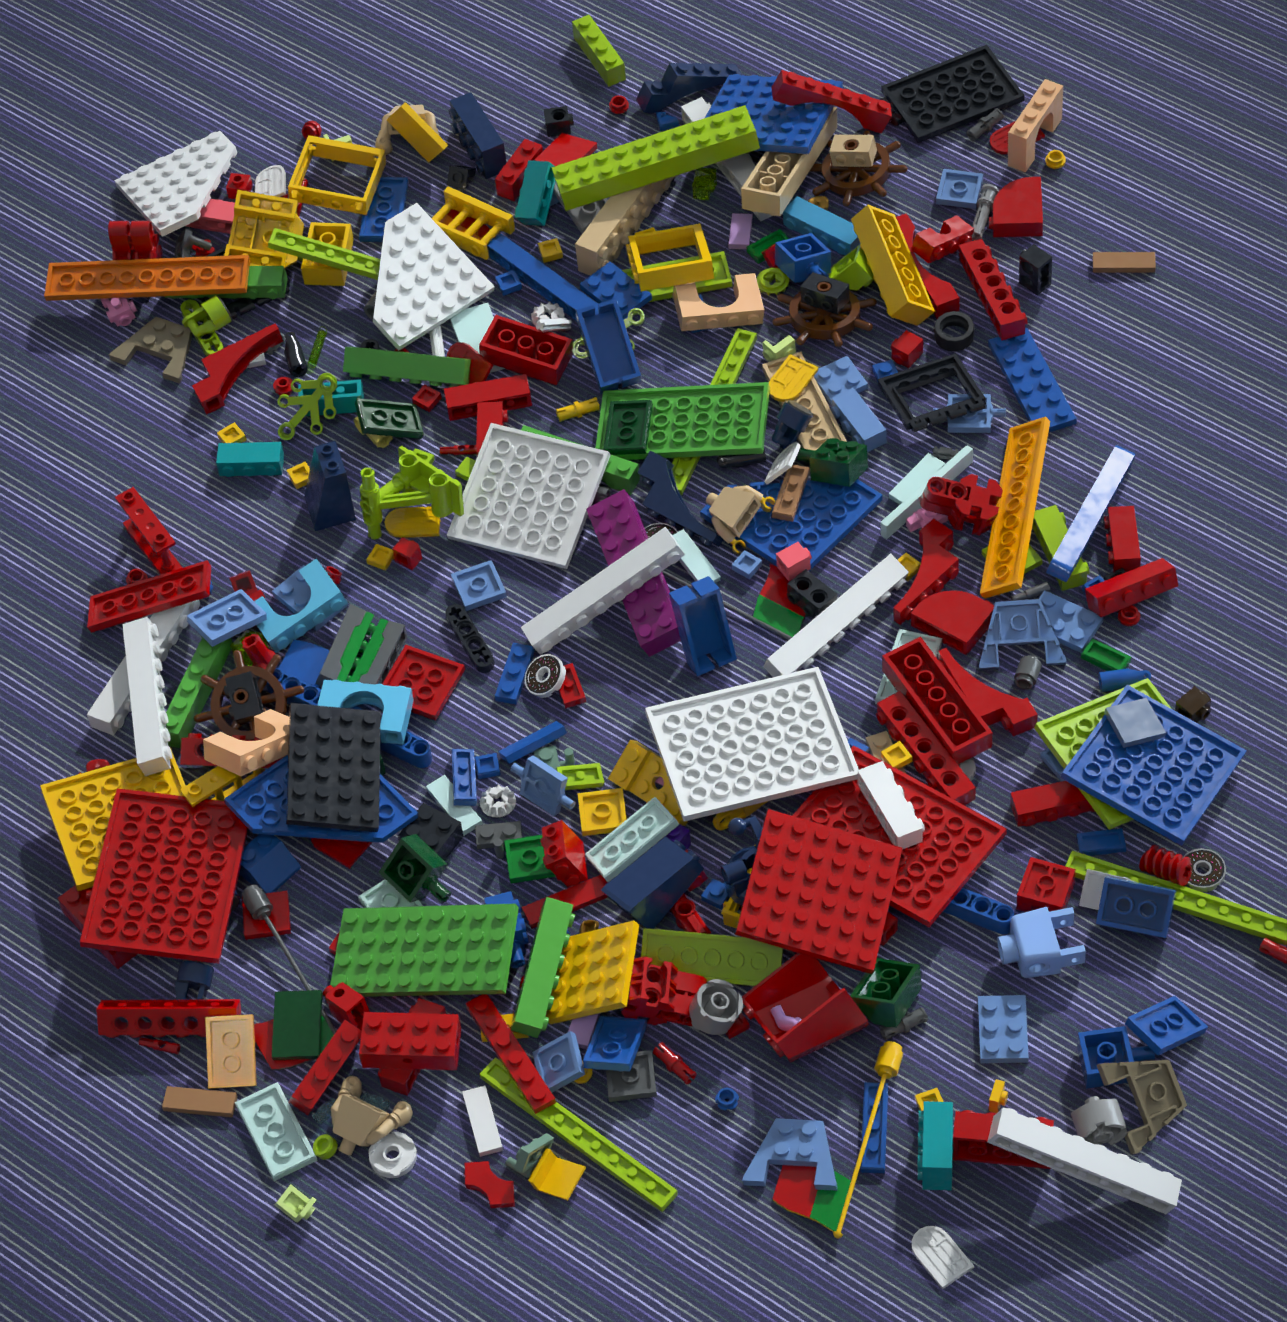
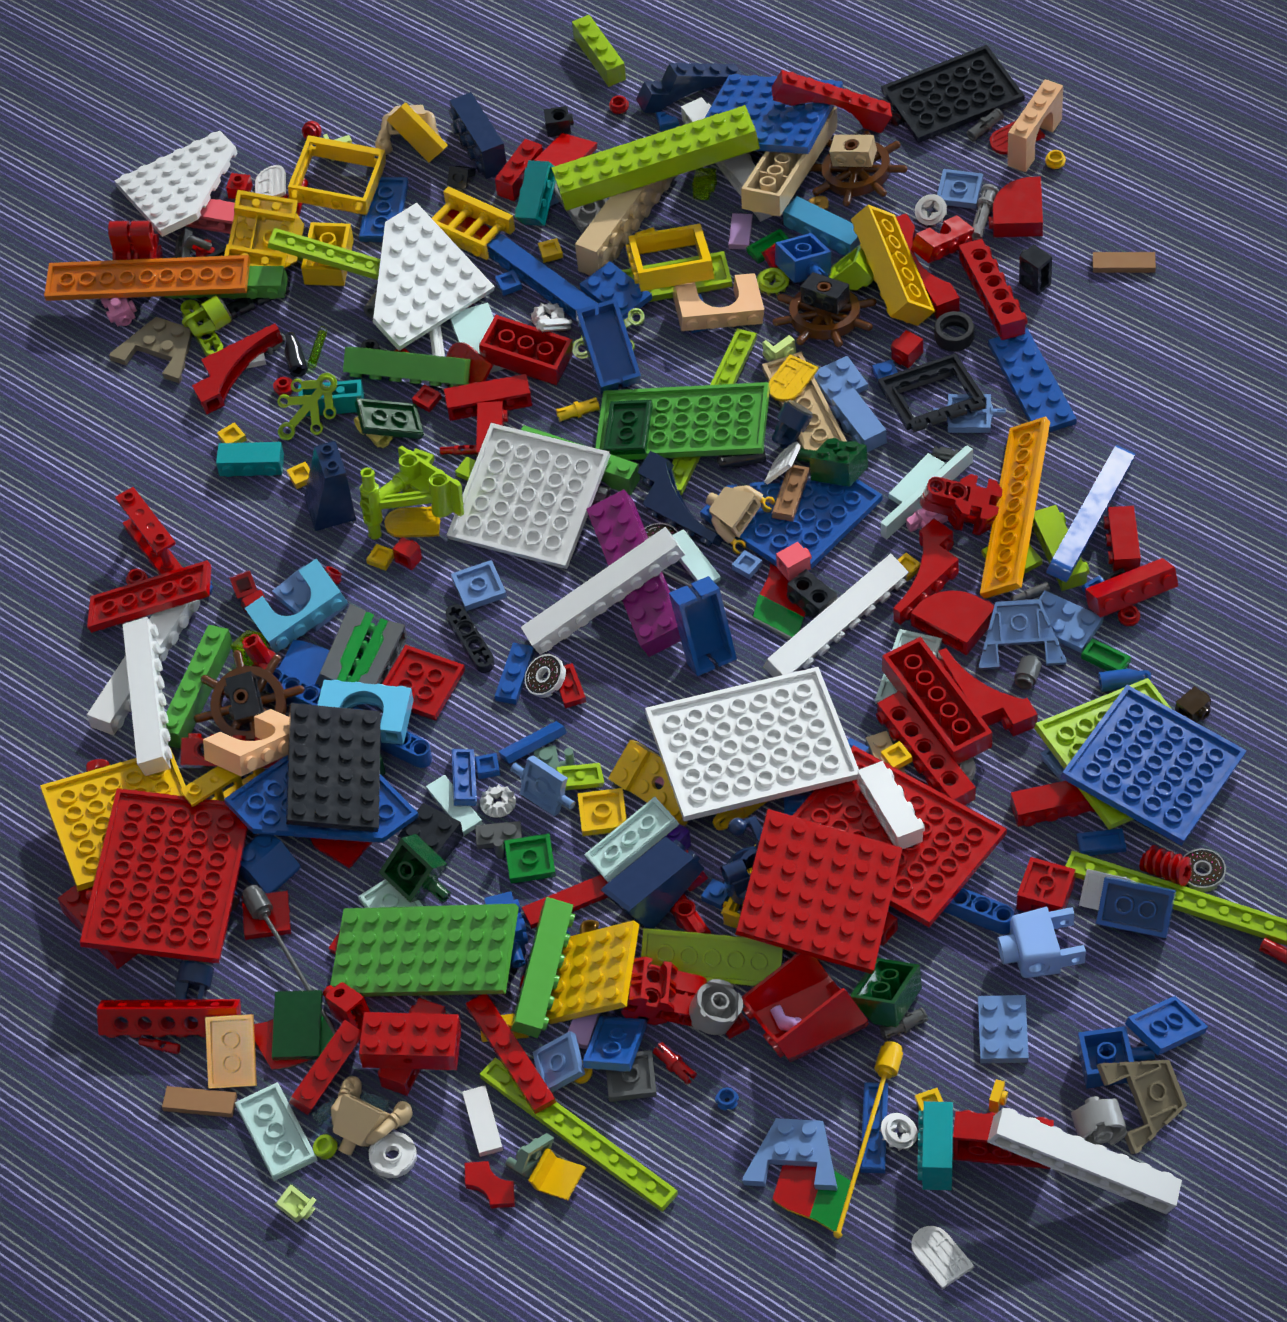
medium blue plate [187,589,267,647] -> none
red brick [541,820,588,887] -> none
tile [1104,698,1166,748] -> none
none -> blue tile [784,796,807,816]
none -> white gear [879,1113,918,1151]
none -> white gear [915,194,947,226]

